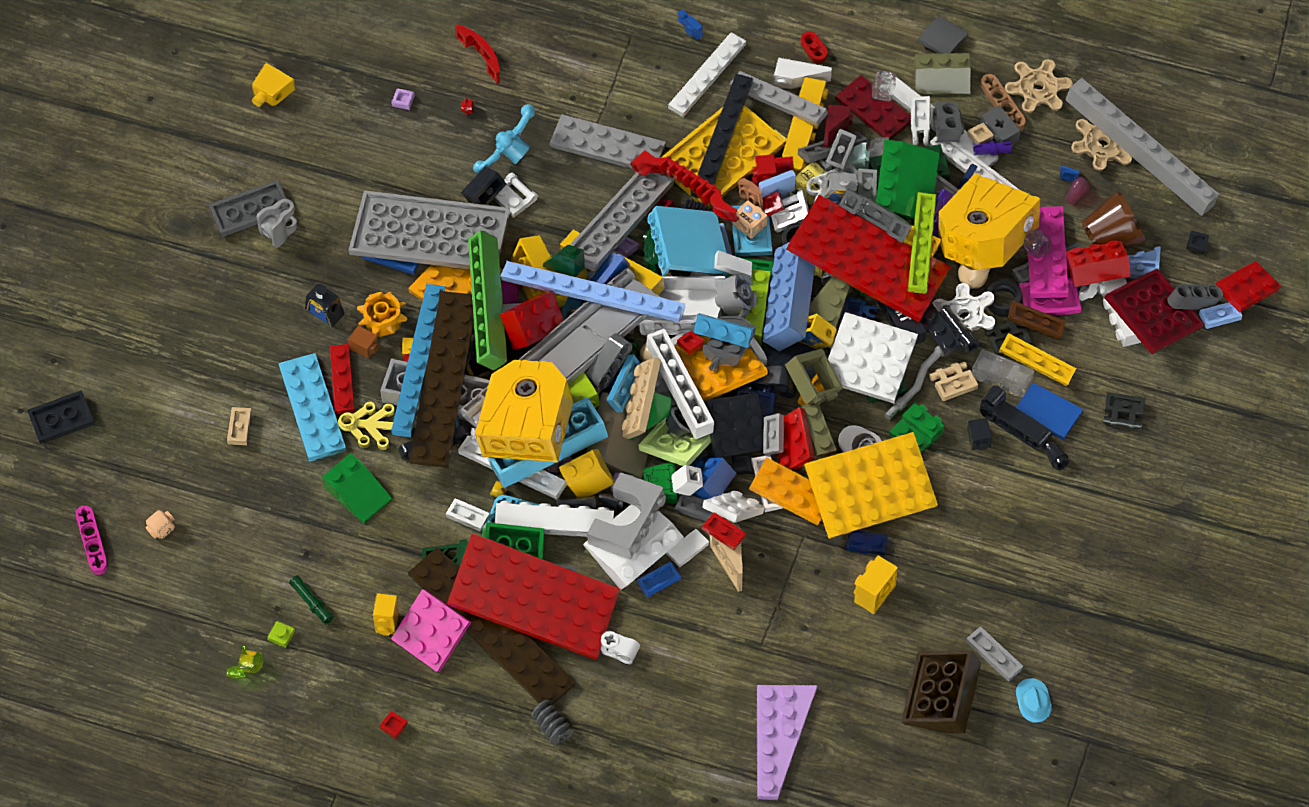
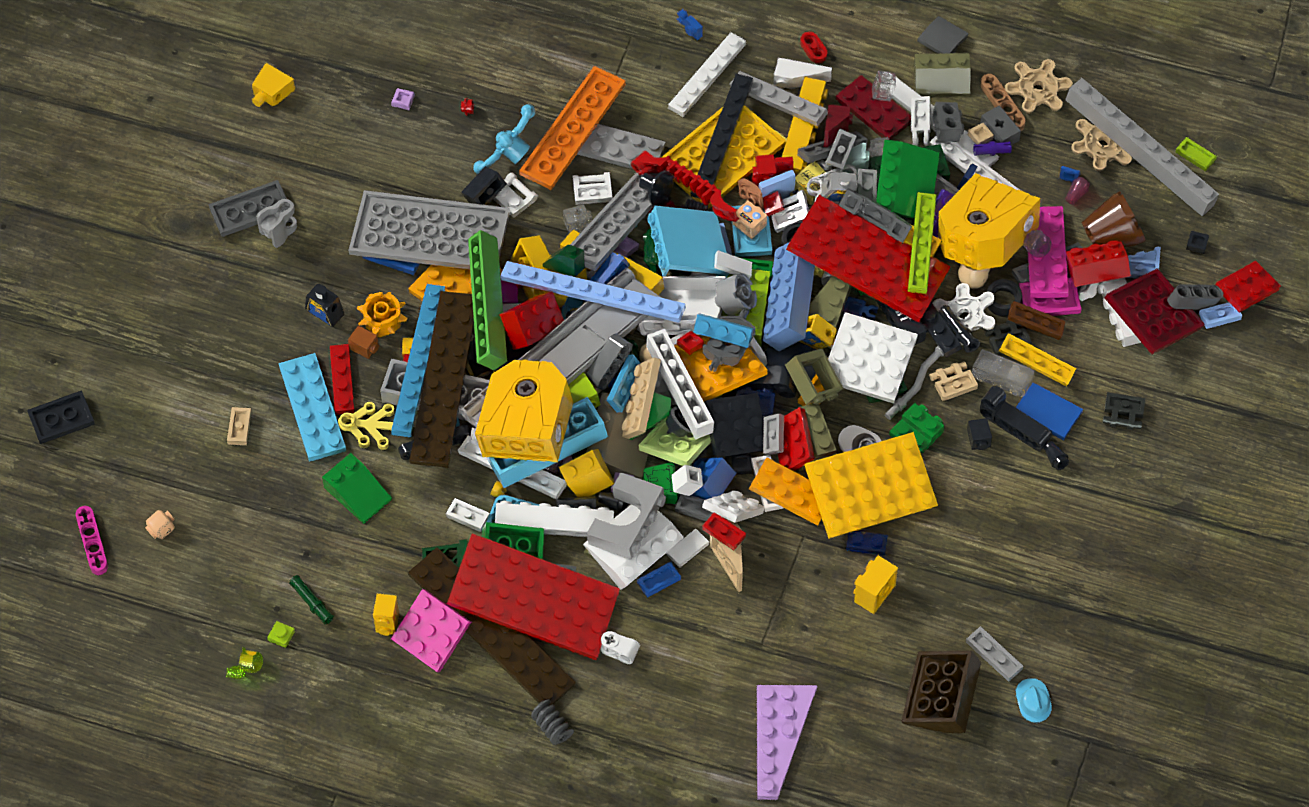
red plate [379,711,408,739] -> none
red slope [455,24,500,83] -> none
none -> orange plate [519,66,626,190]
none -> clear brick [563,204,592,234]
none -> white plate [573,172,612,205]
none -> black piece [639,171,674,206]
none -> lime tile [1175,137,1217,172]

